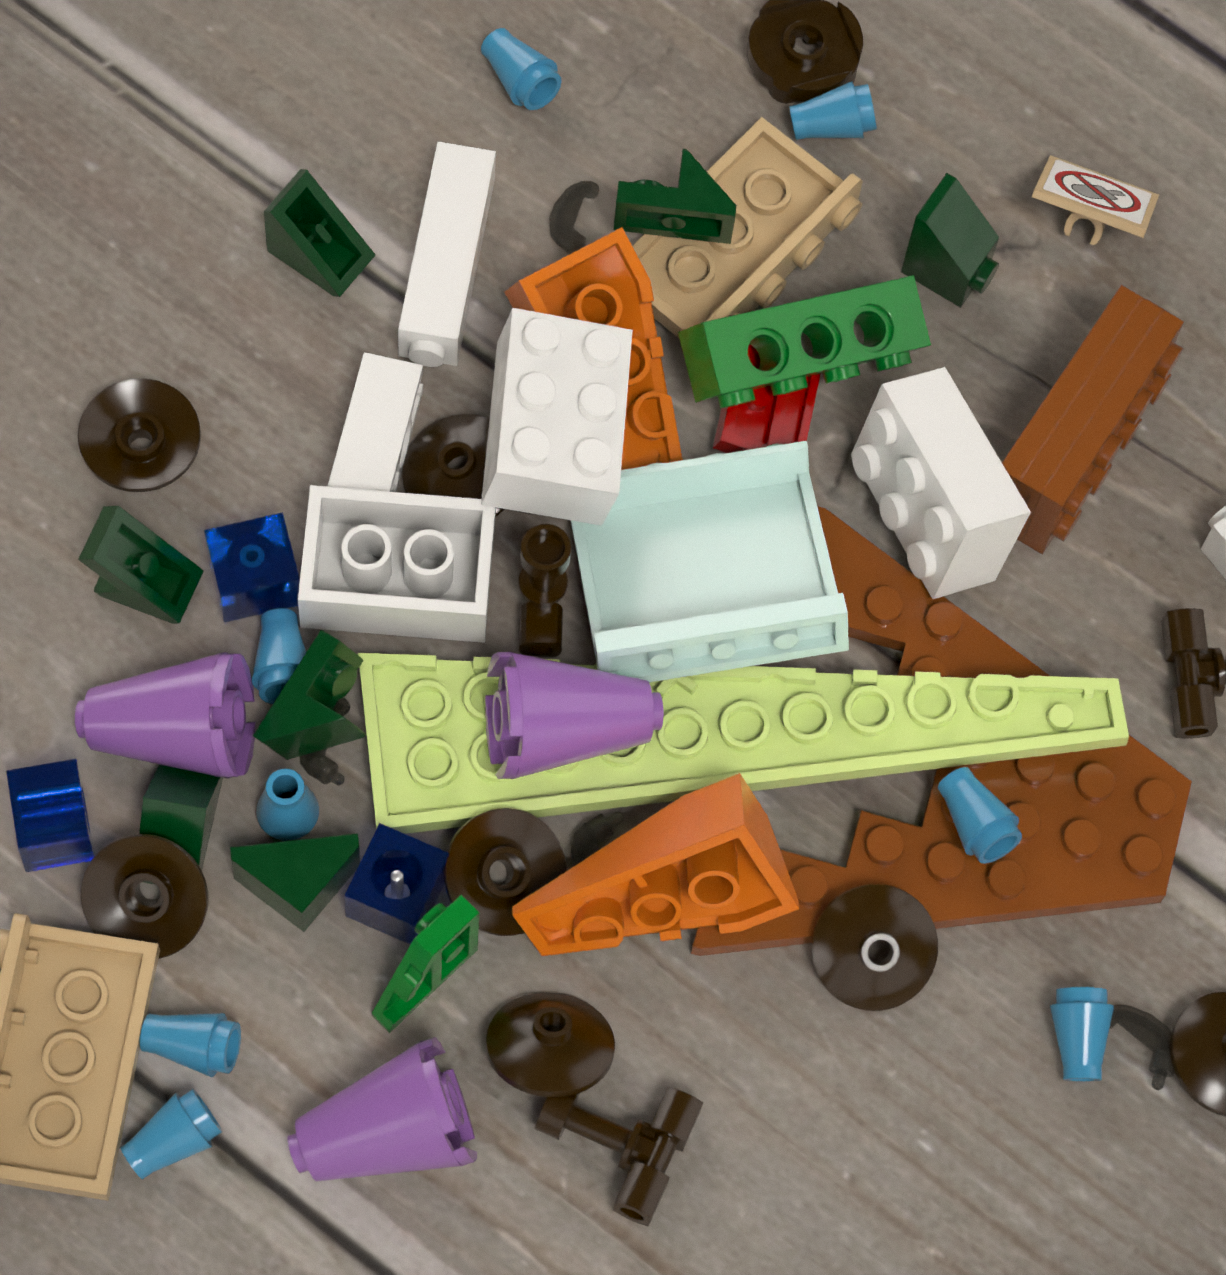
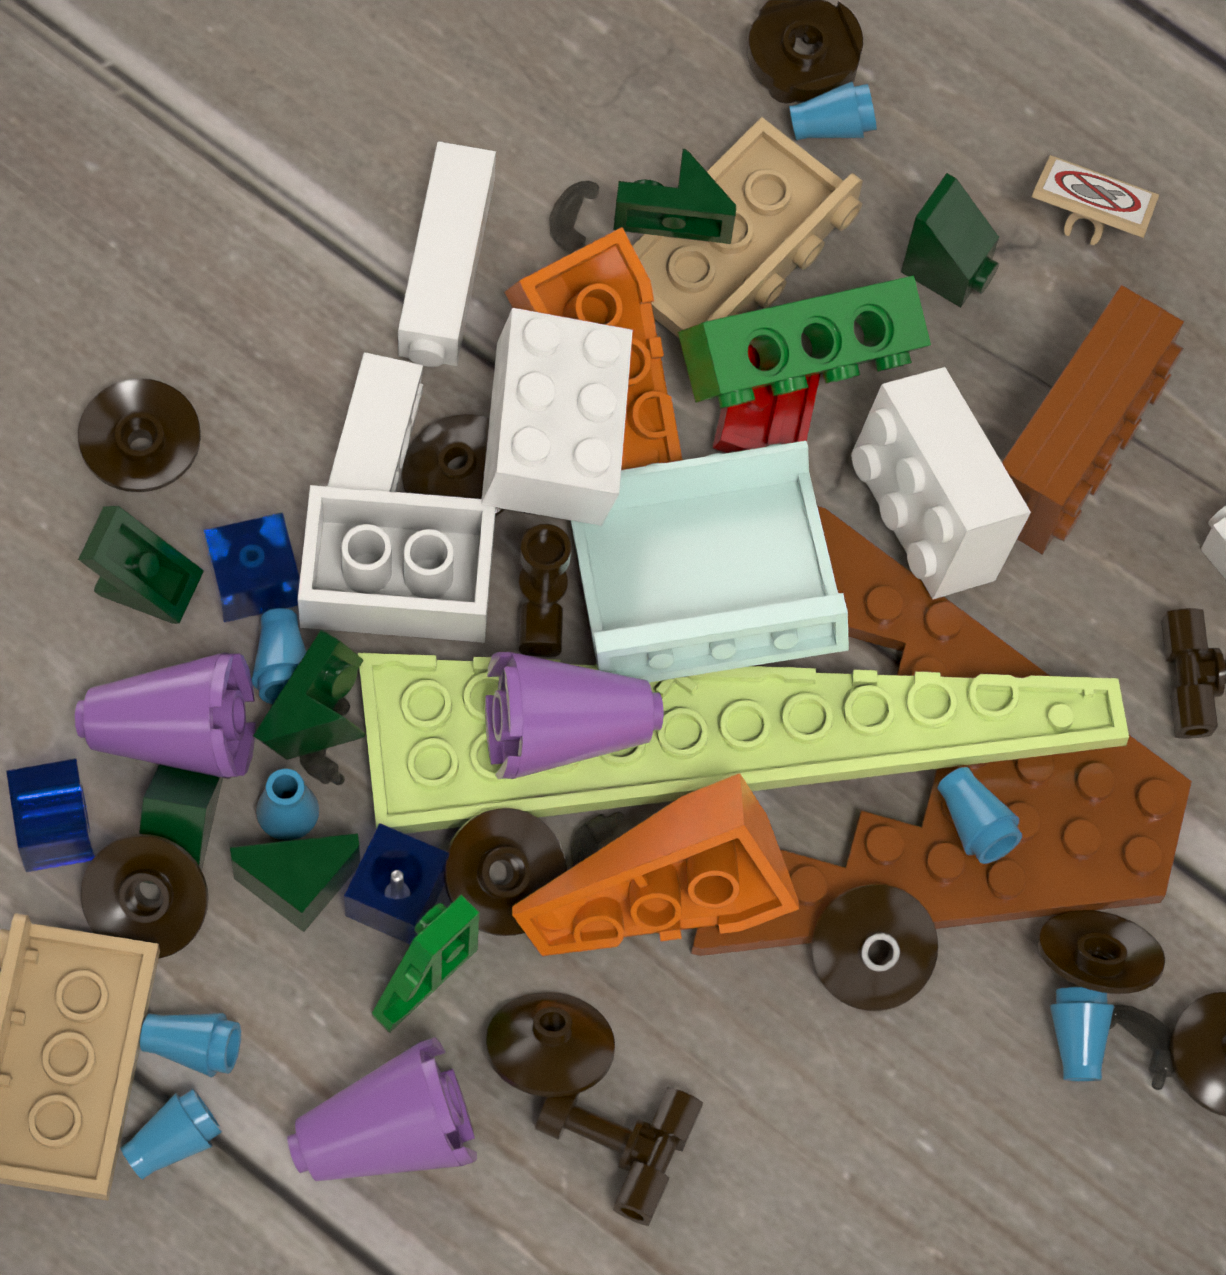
dark green slope [264,169,376,297] -> none
dark azure cone [481,28,562,110] -> none
none -> dark brown dish [1038,910,1165,994]

